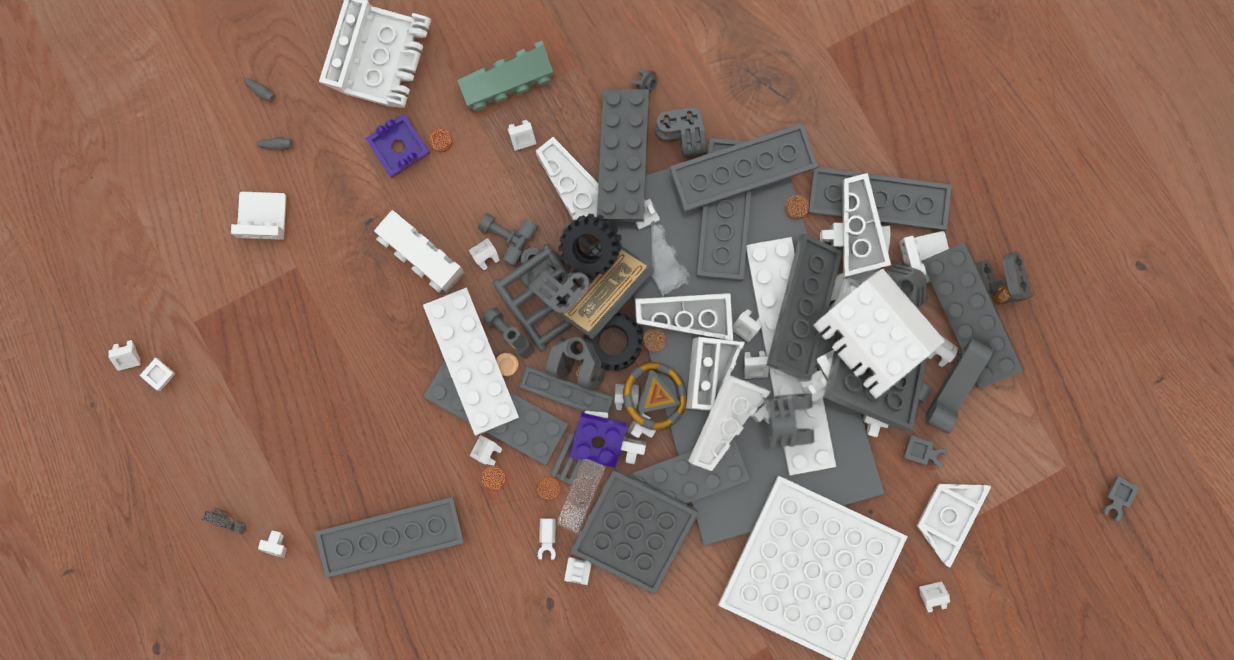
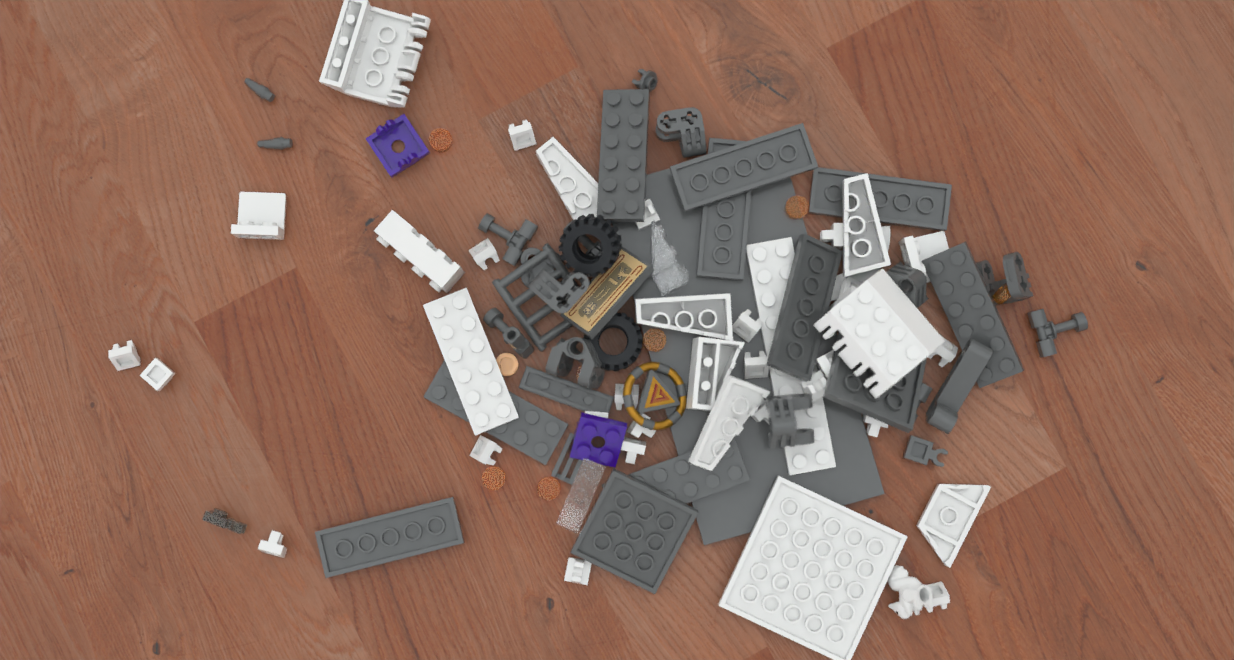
sand green wedge [457,40,554,111] -> none
white bar [538,518,556,560] -> none
dark grey plate [1102,476,1140,521] -> none
none -> white animal [887,565,933,619]
none -> dark grey bar [1027,309,1088,358]

